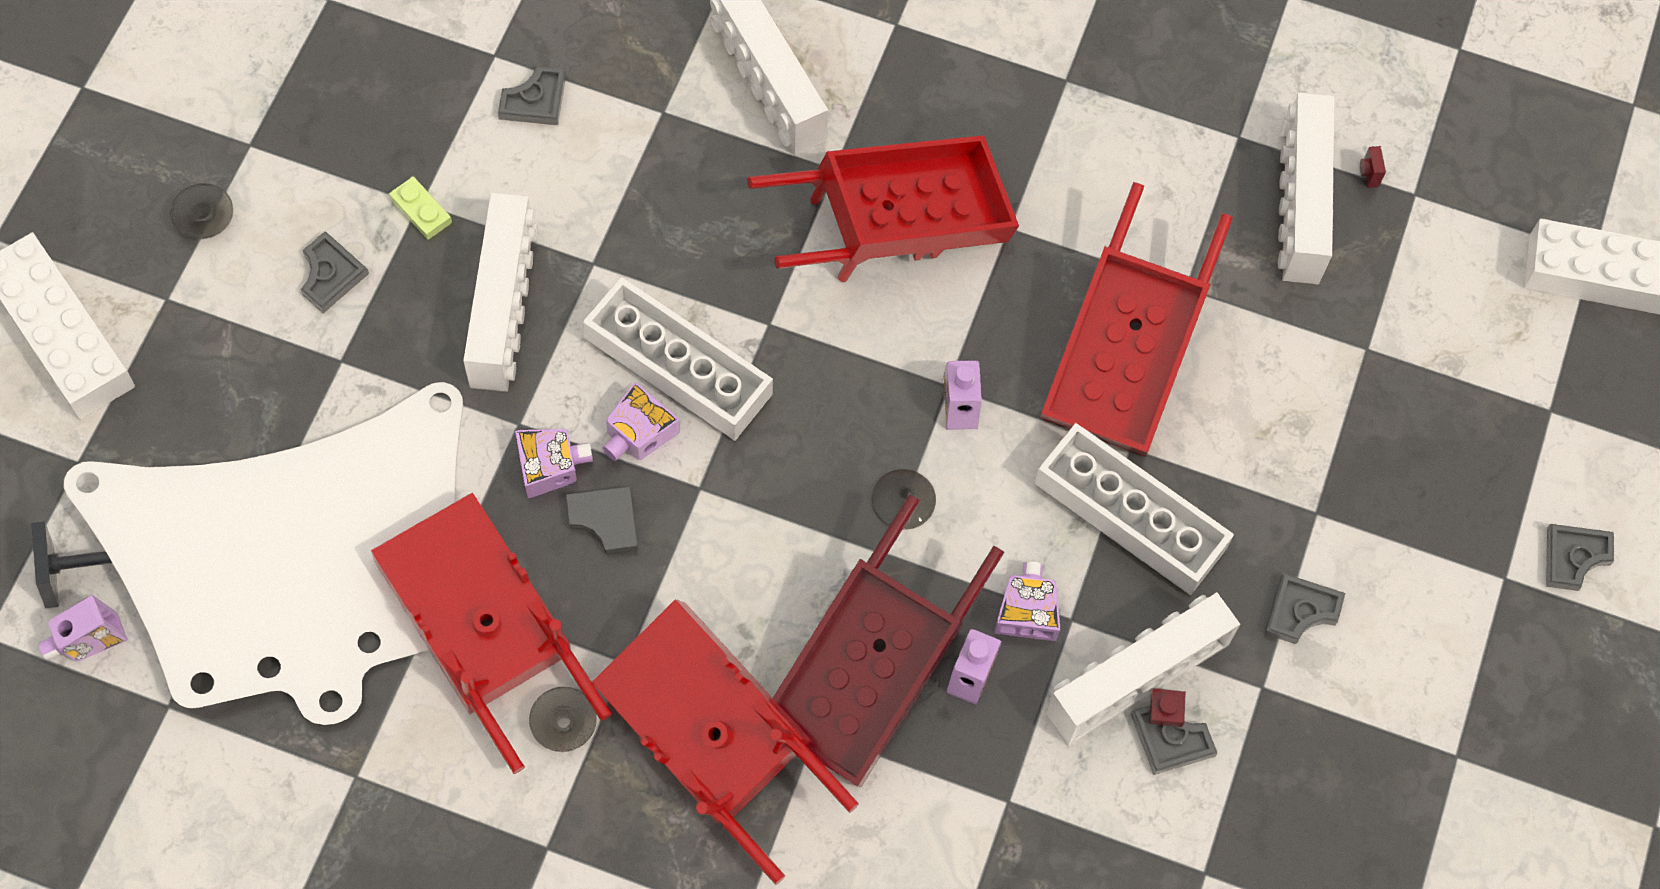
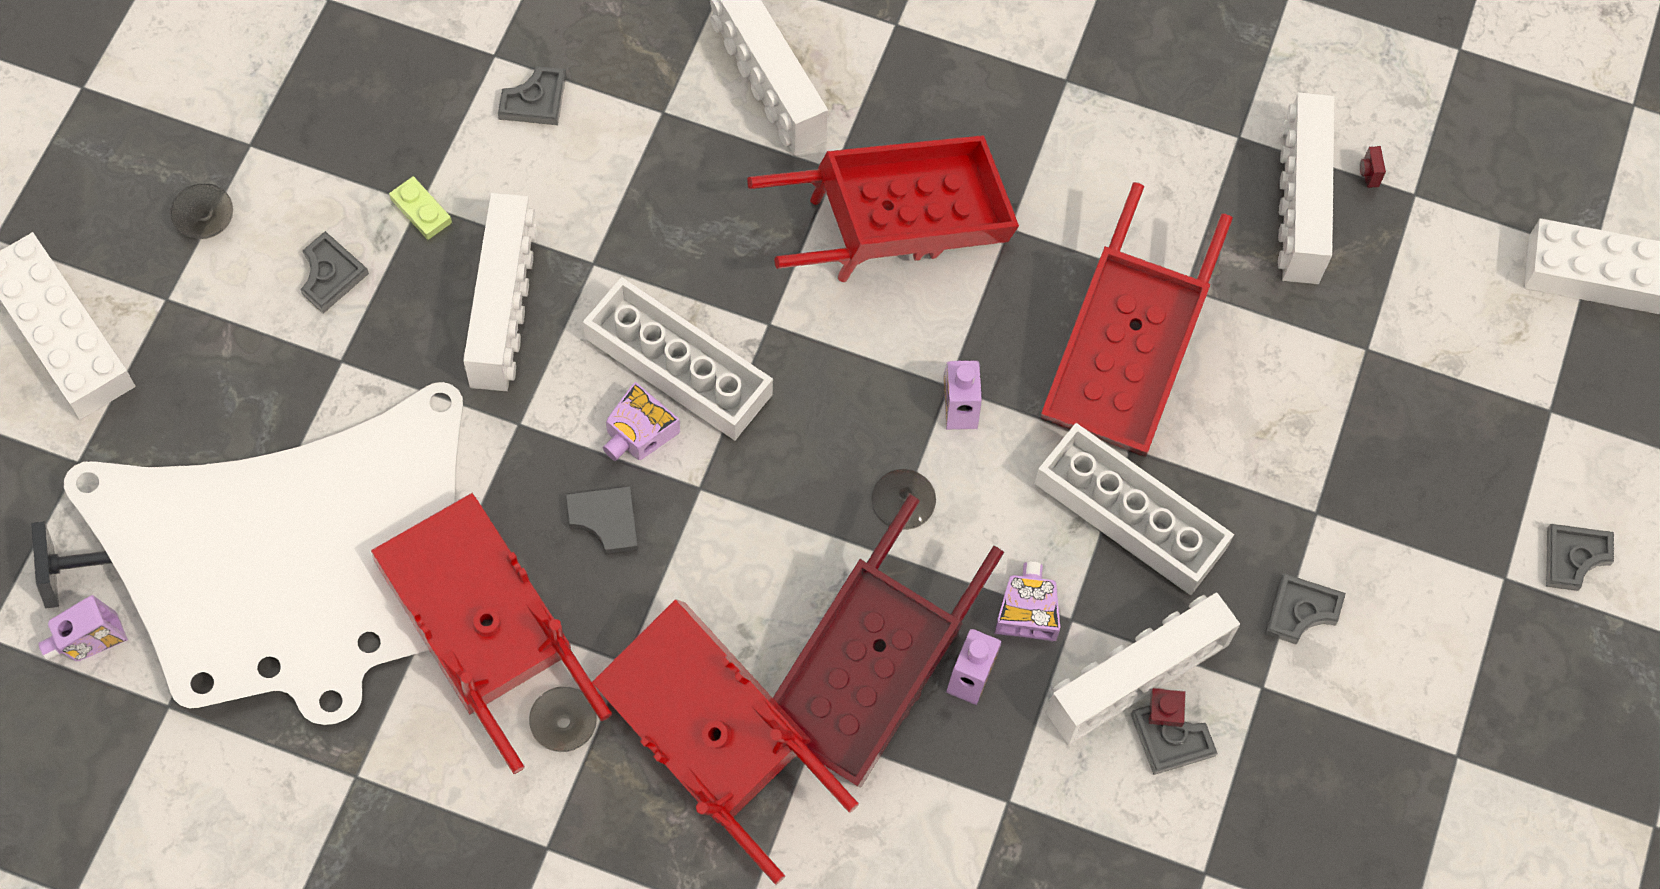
torso [515,429,593,498] -> none

